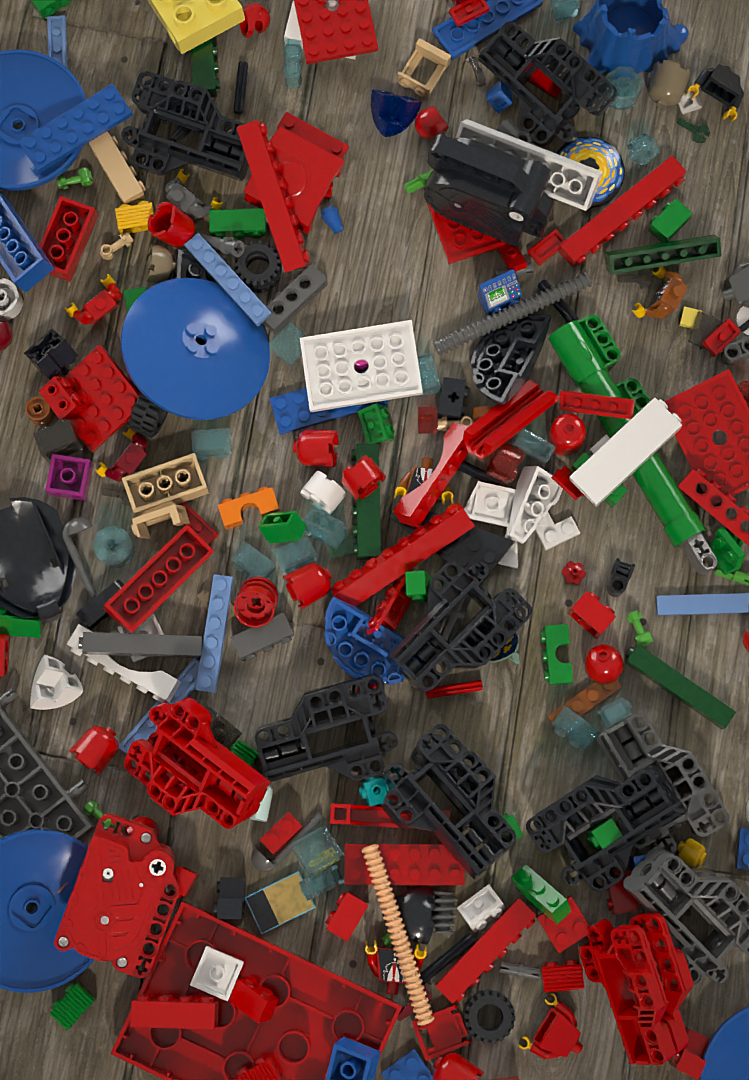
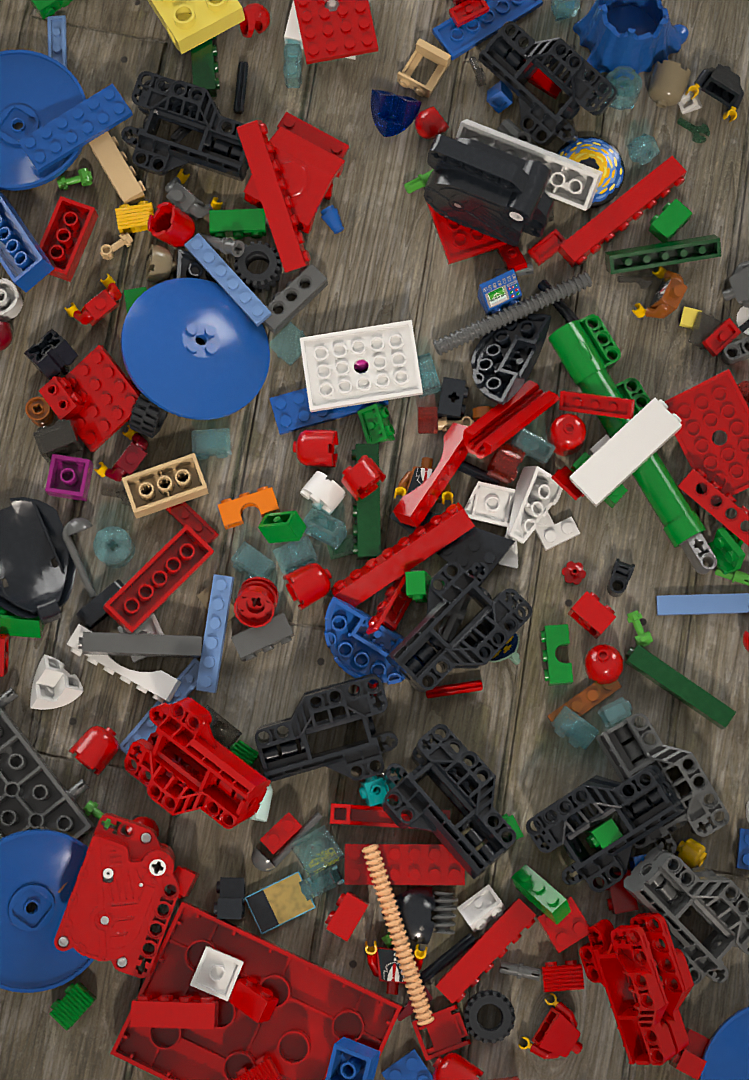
tan panel [131,504,190,539] -> none

